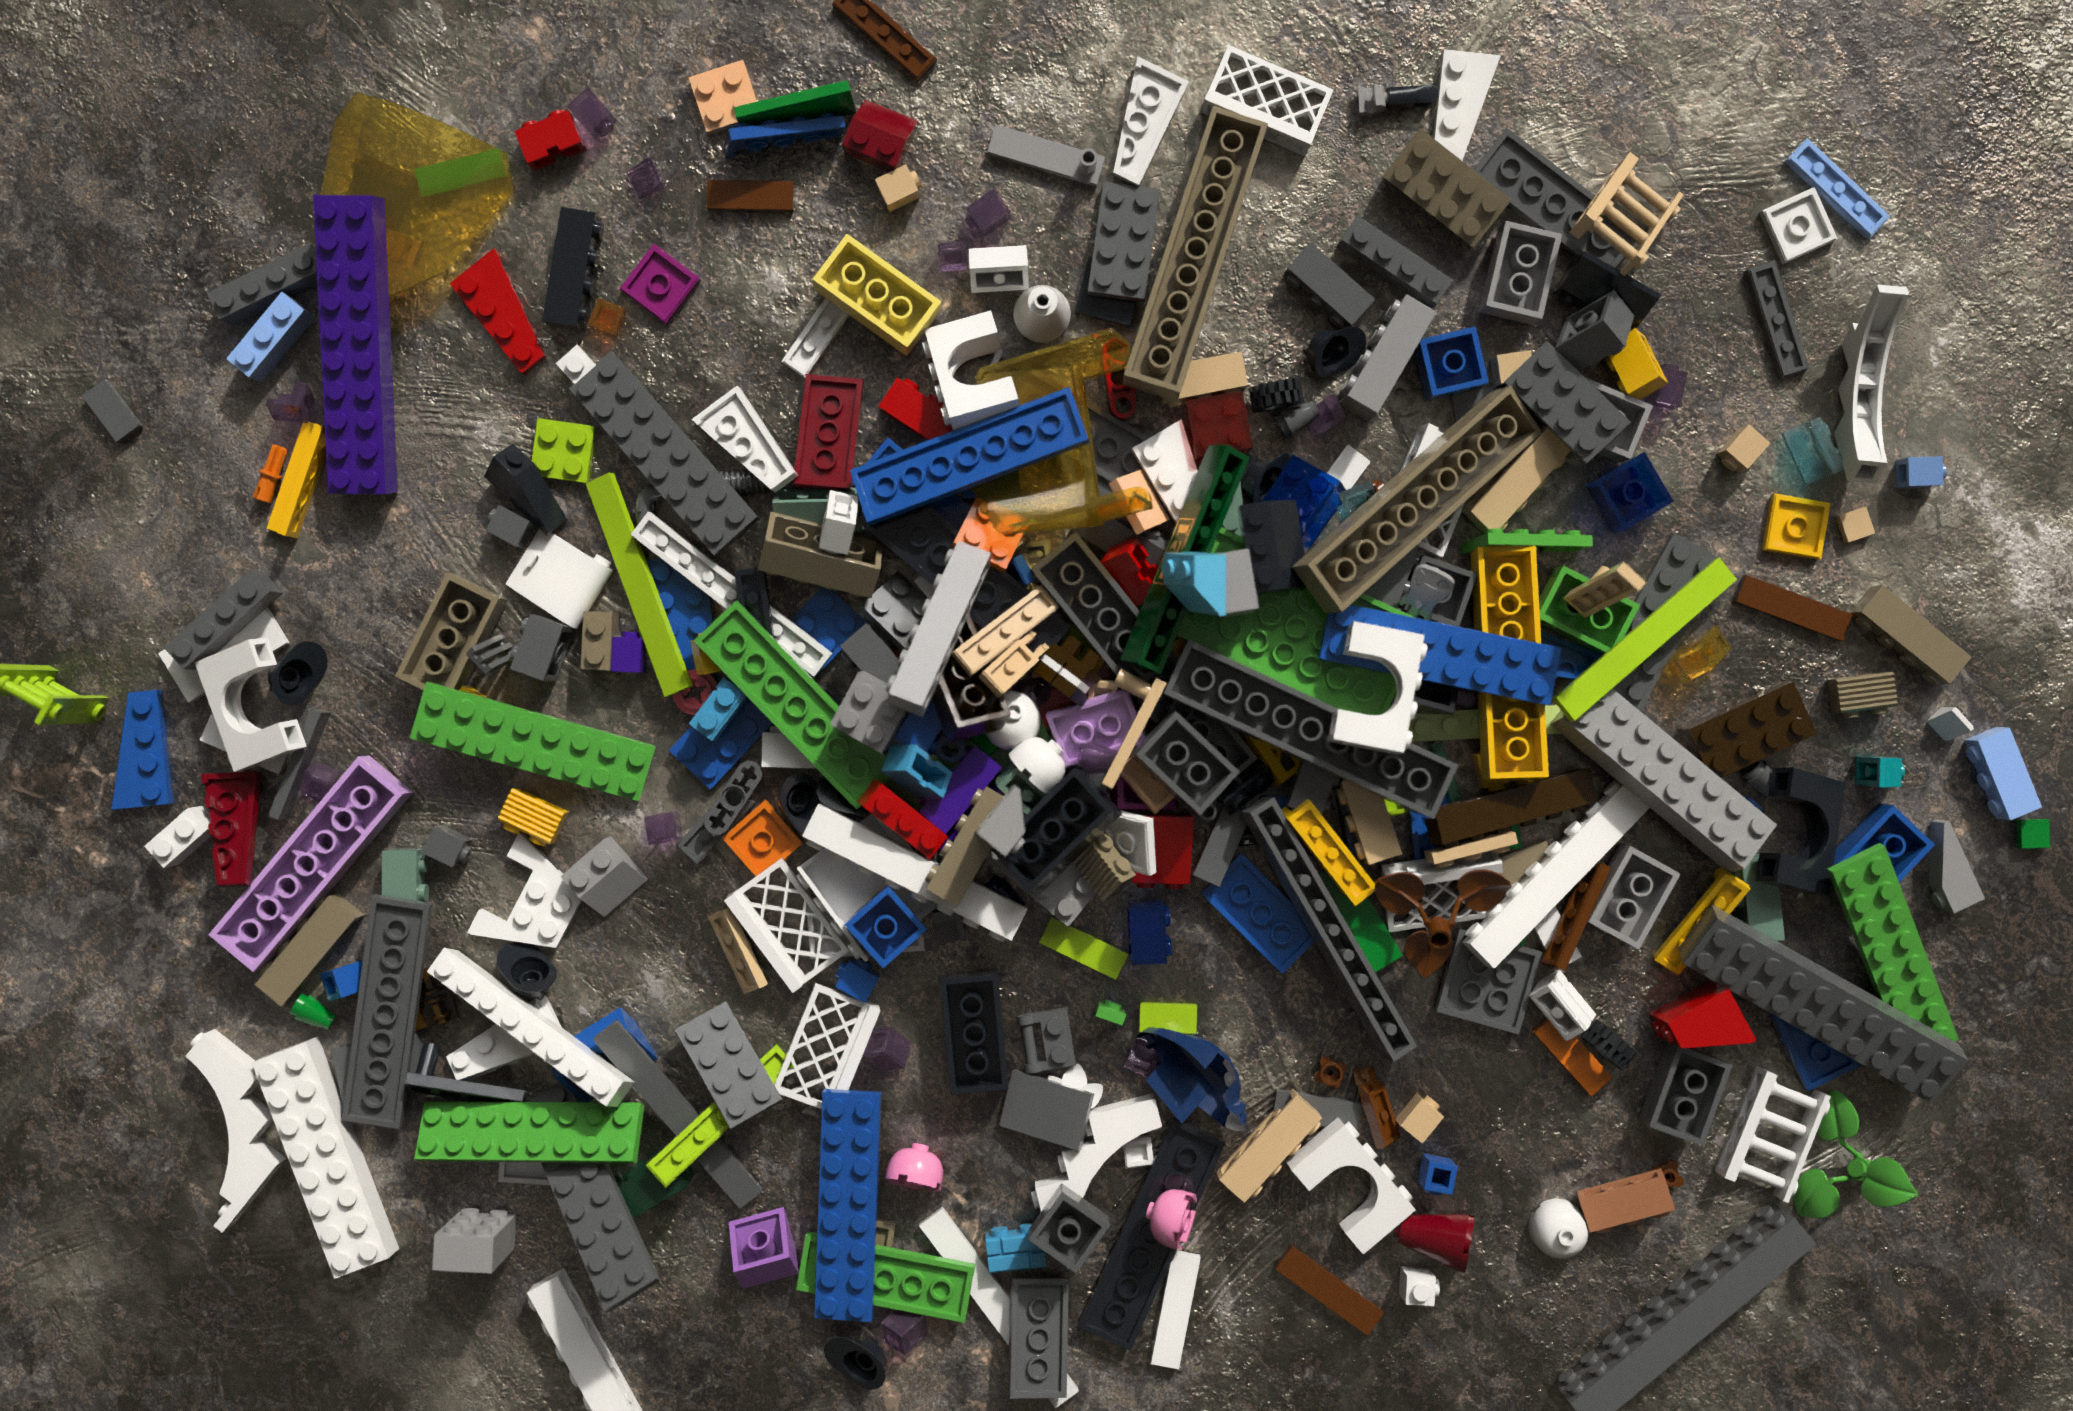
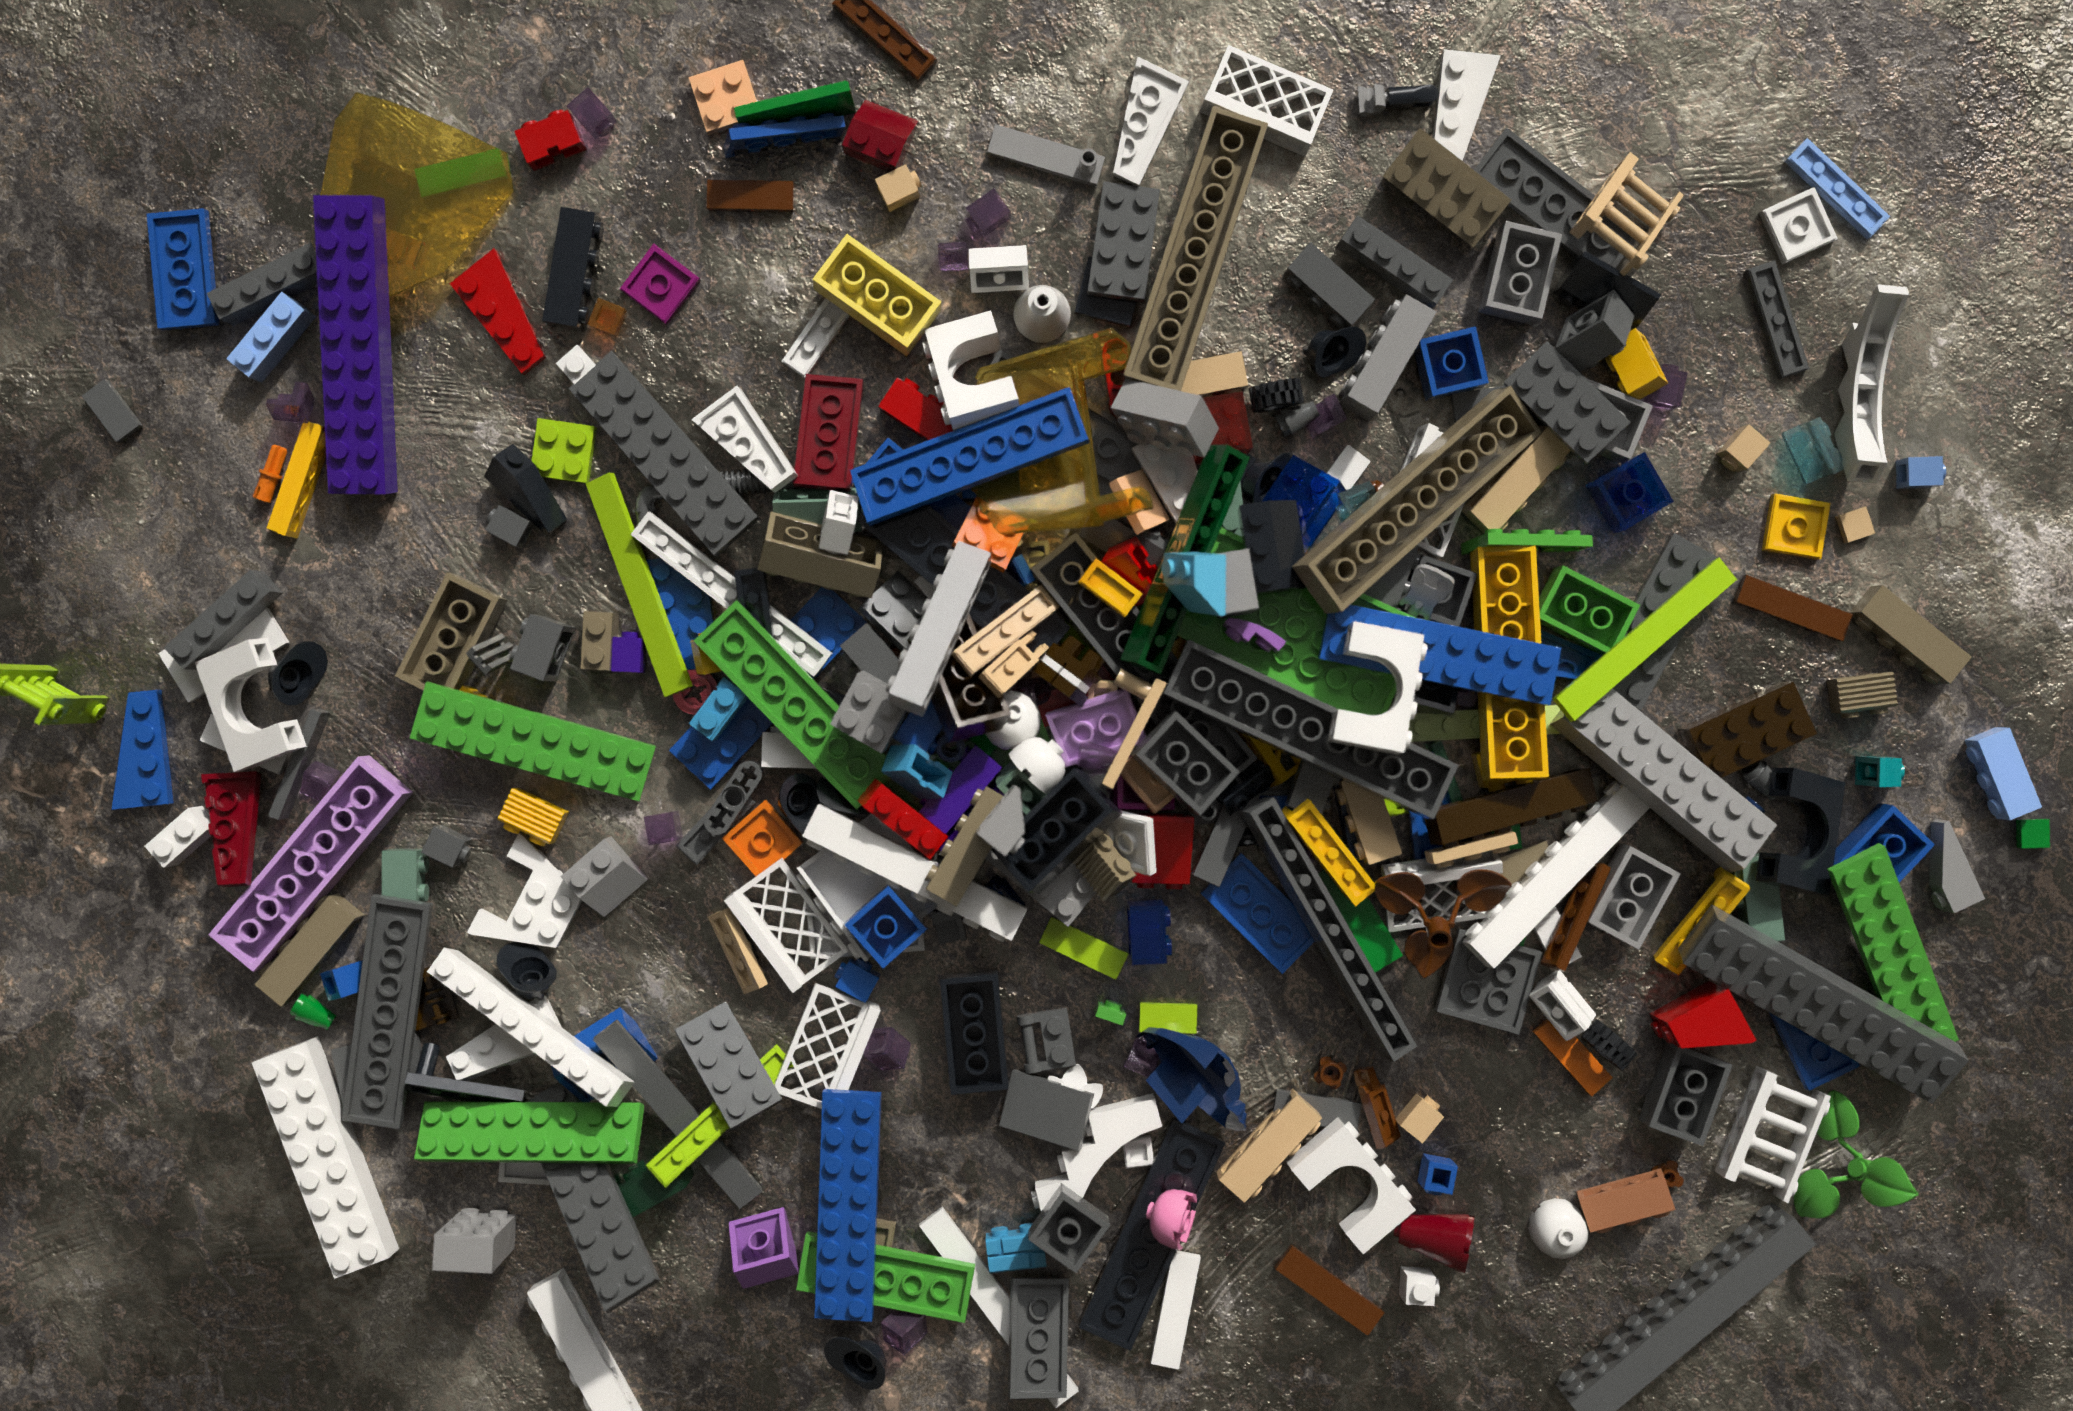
white arch [185,1029,287,1233] -> none
white door [506,529,613,629] -> none
clear purple slope [627,157,666,199] -> none
bright pink cylinder [884,1143,943,1192] -> none
tan brick [1490,350,1532,387] -> none
tan piece [1564,562,1646,618] -> none
clear yellow slope [1668,625,1732,683] -> none
white slope [1927,707,1974,741] -> none
none -> blue plate [146,208,220,331]
none -> yellow tile [1078,558,1142,617]
none -> light grey brick [1111,379,1219,457]
none -> medium lavender slope [1223,618,1286,653]

